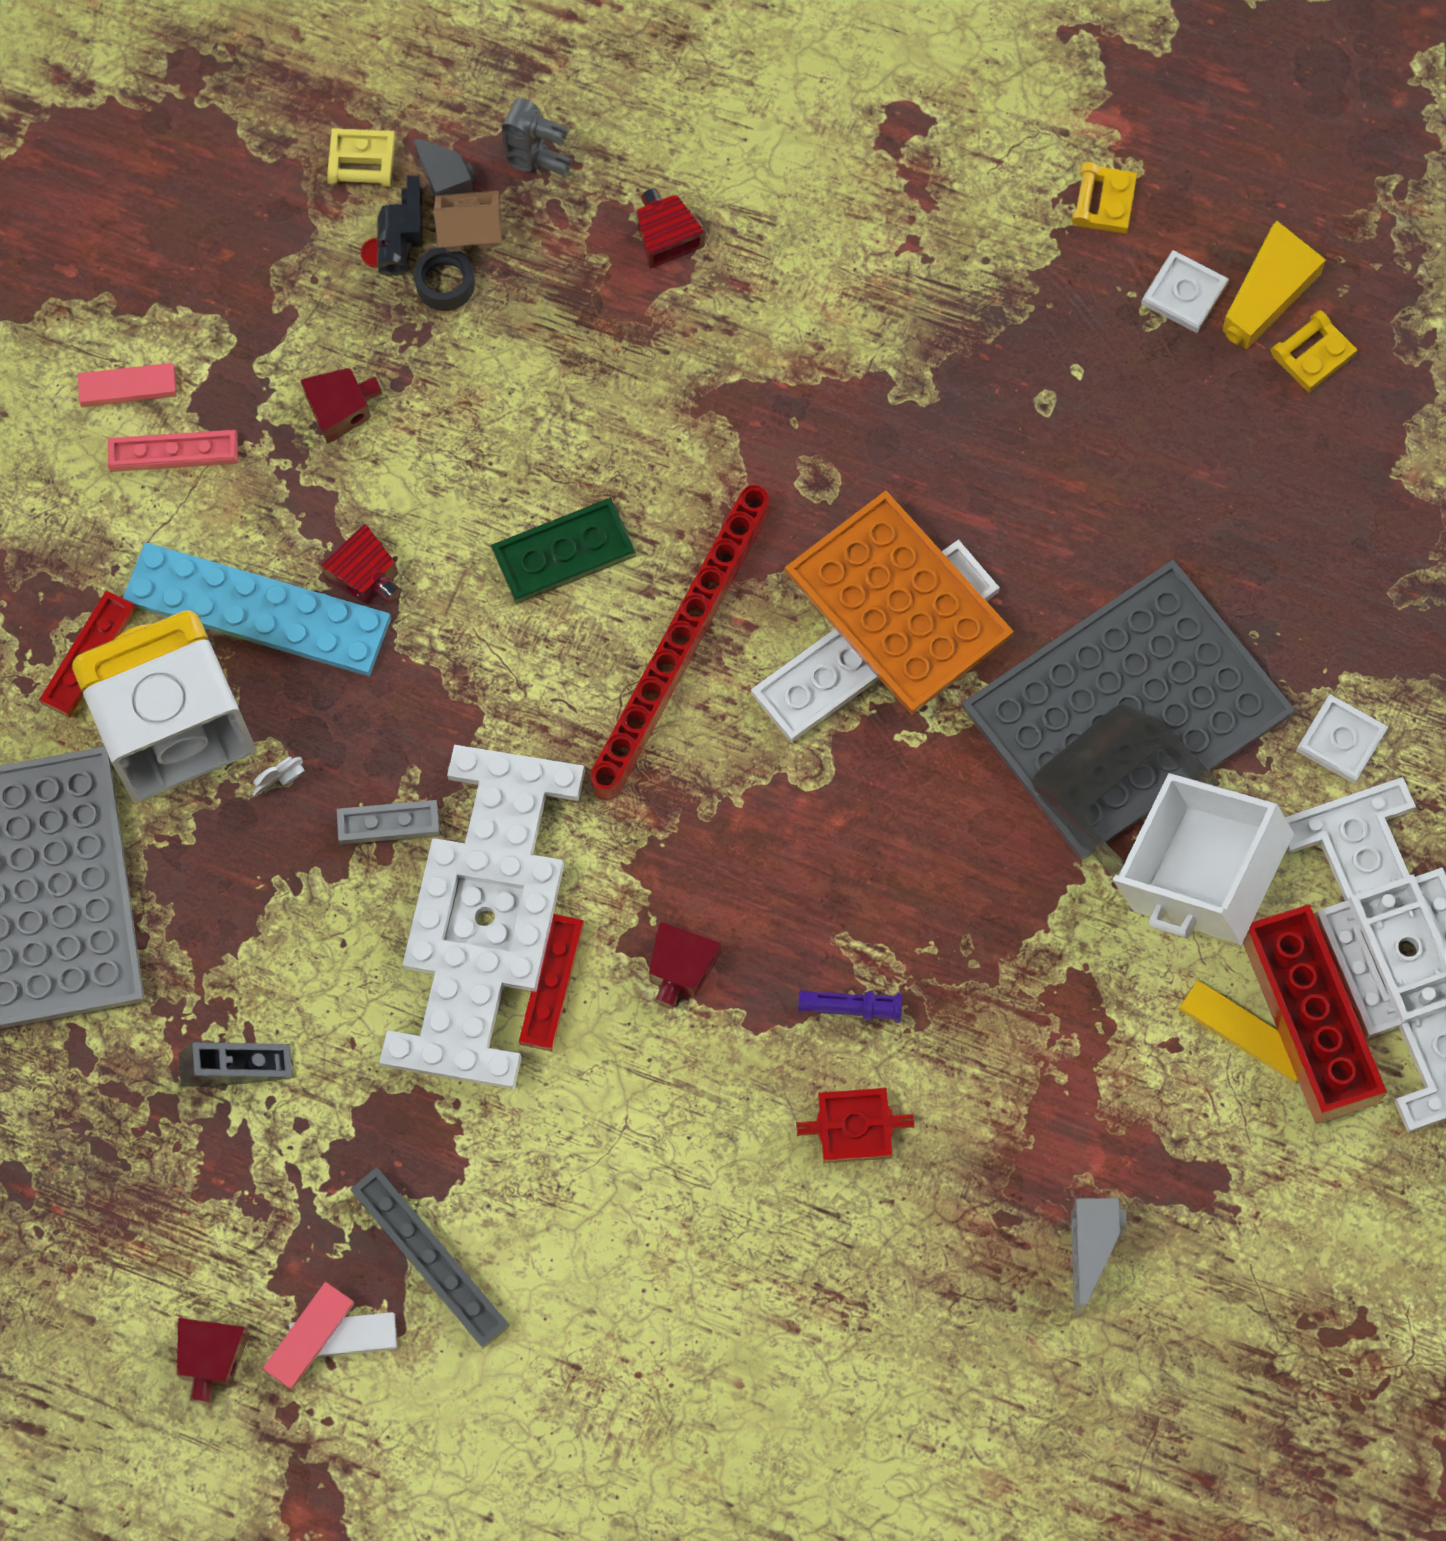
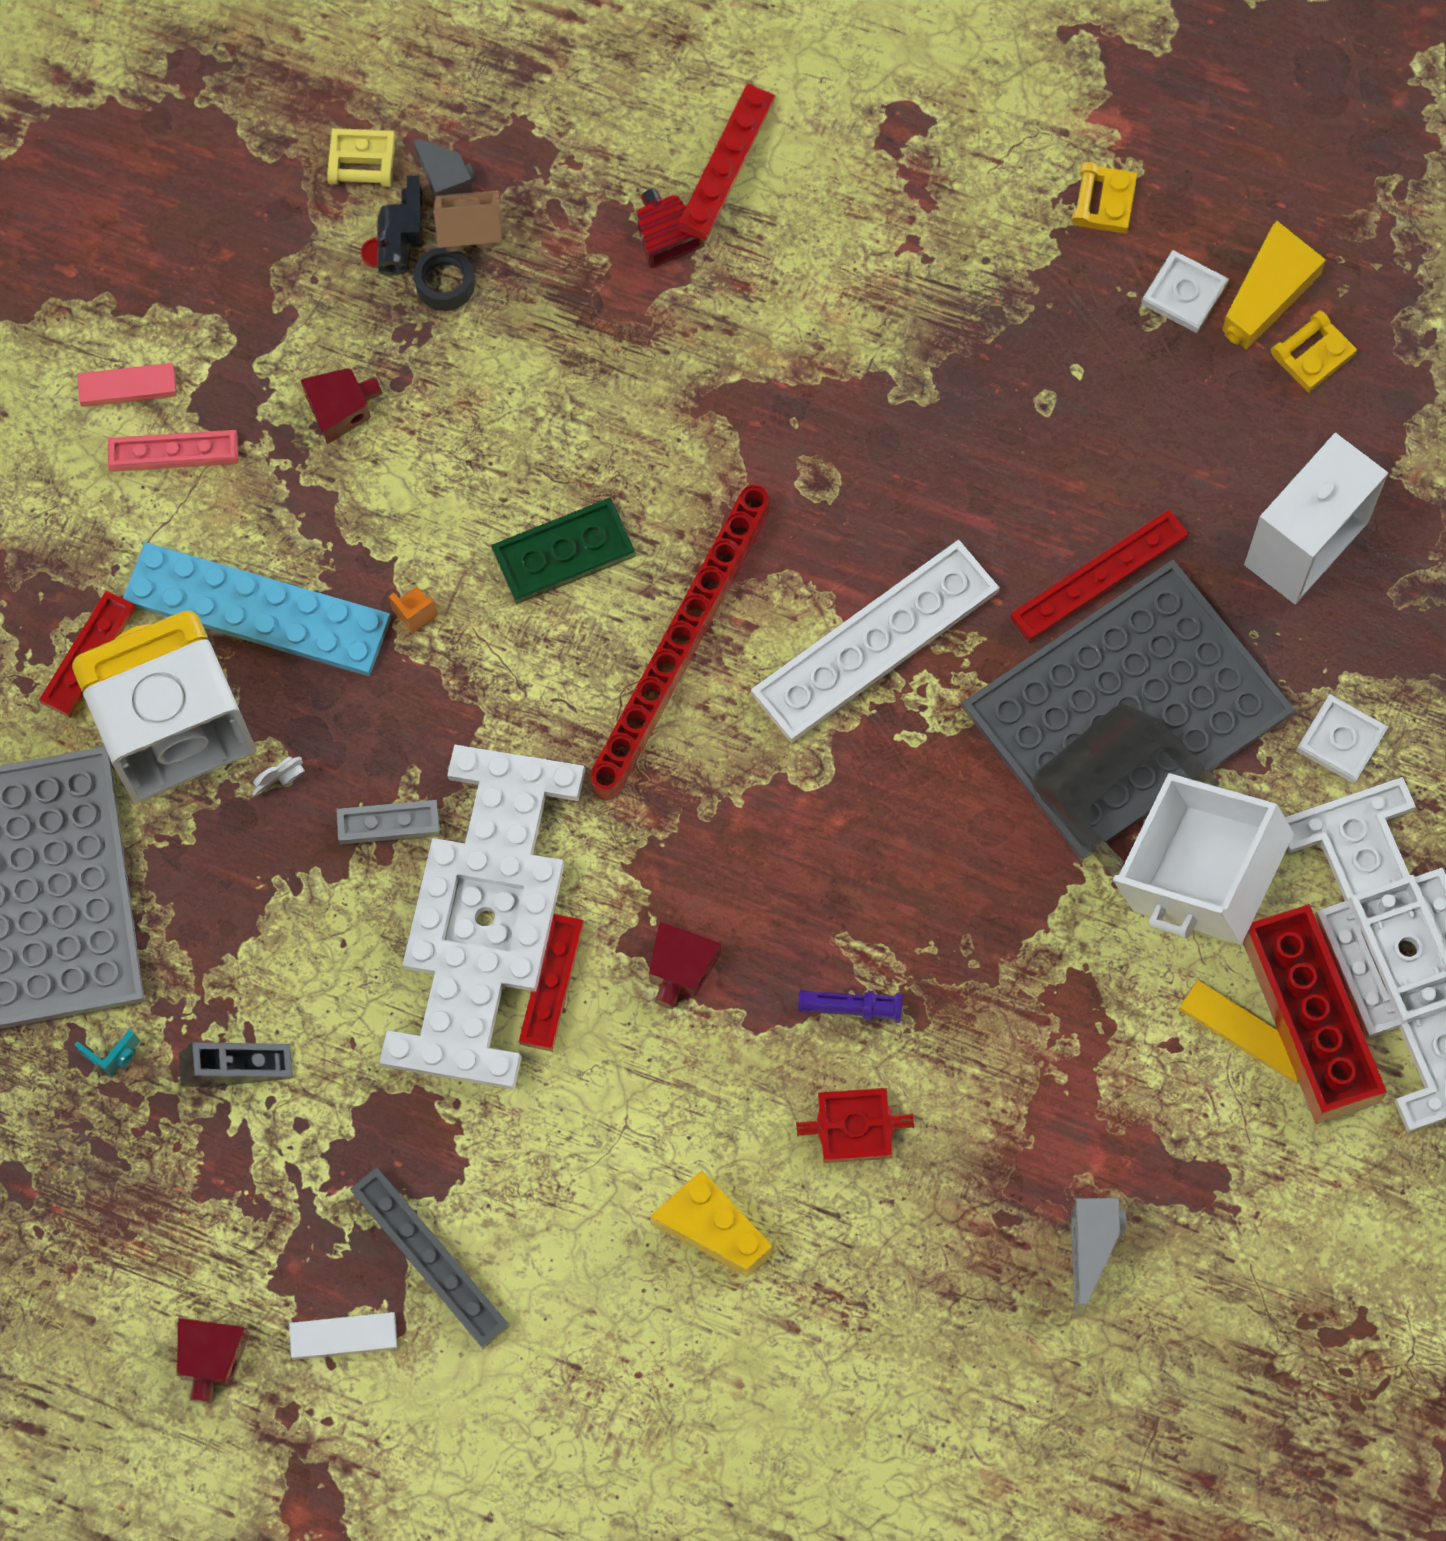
coral tile [262,1282,355,1390] -> none
dark red torso [320,524,402,604] -> none
dark grey piece [501,98,572,177] -> none
orange plate [785,490,1014,715] -> none
none -> teal bracket [74,1029,140,1077]
none -> orange panel [389,586,438,634]
none -> yellow wedge [650,1170,773,1277]
none -> red plate [677,83,775,241]
none -> red plate [1010,509,1189,643]
none -> white container [1244,433,1388,605]

